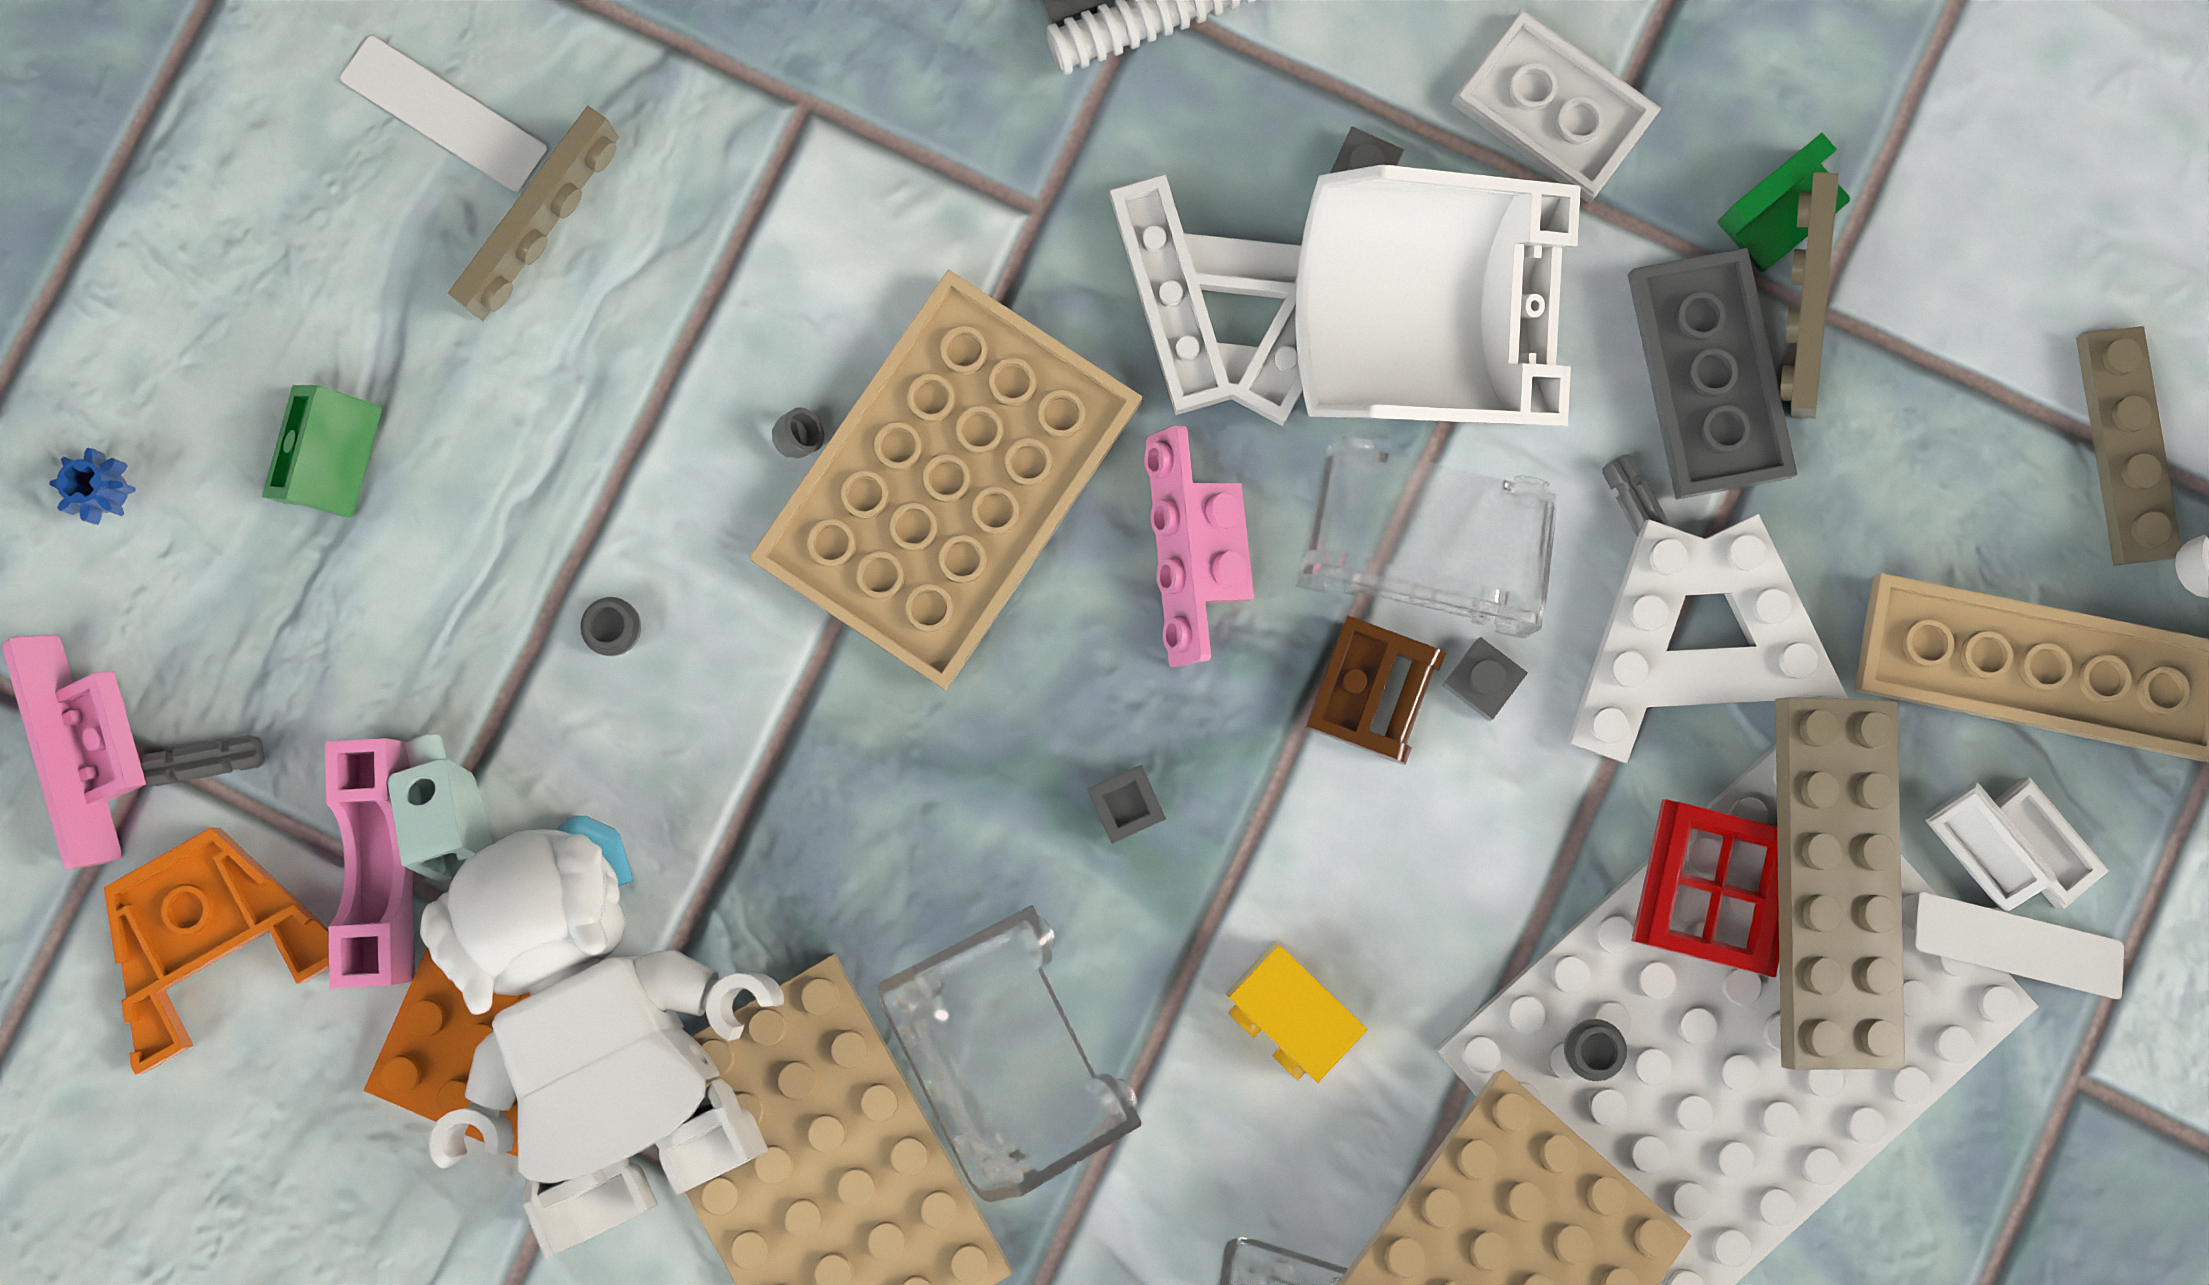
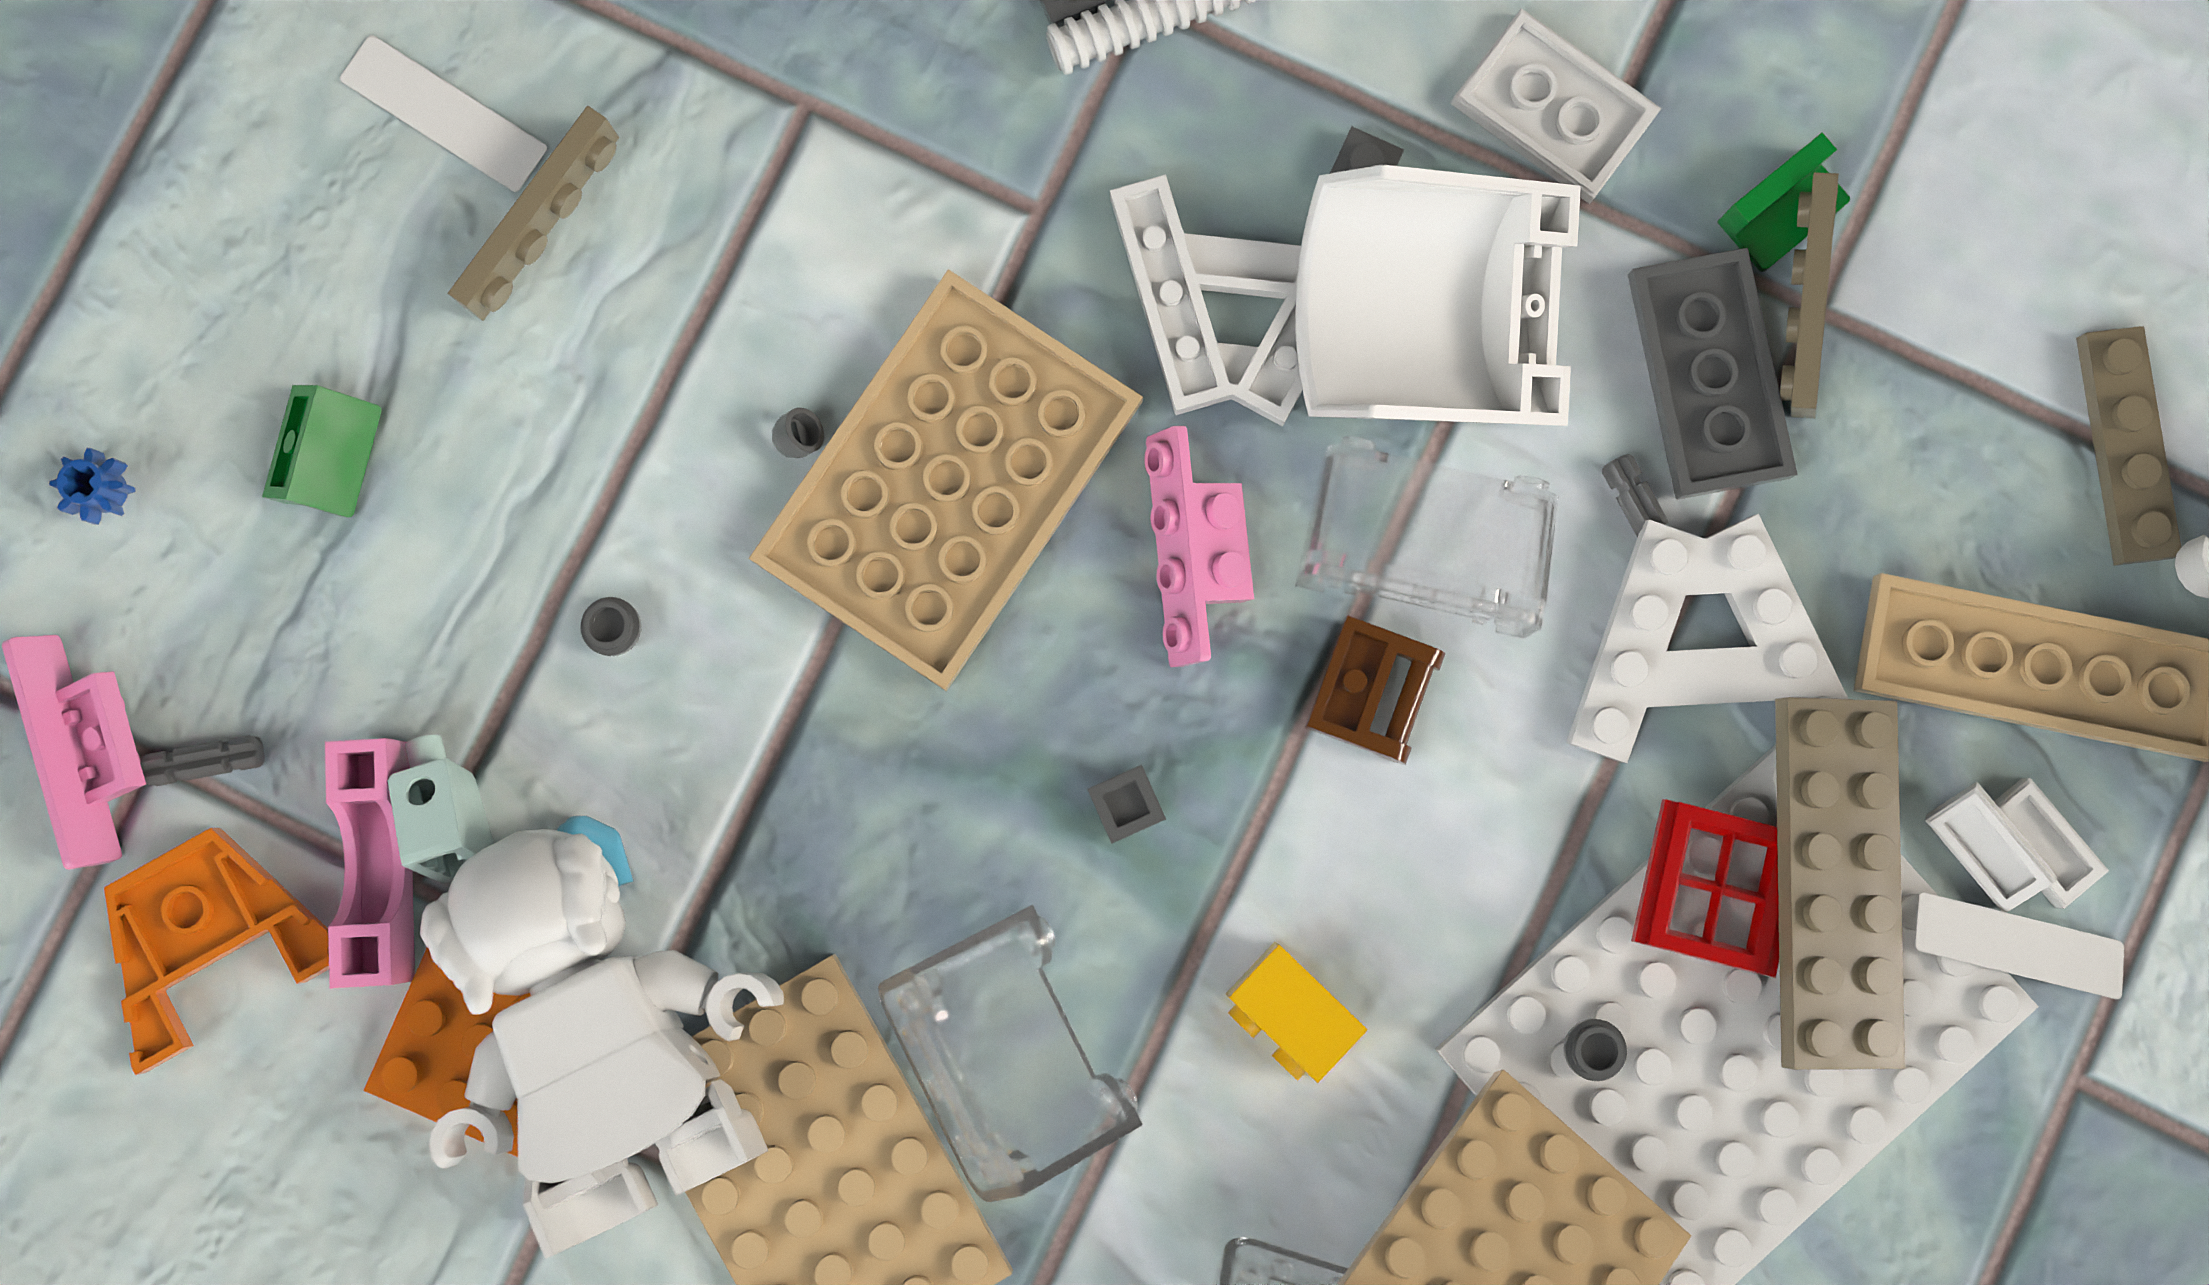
dark grey plate [1442,637,1528,721] -> none

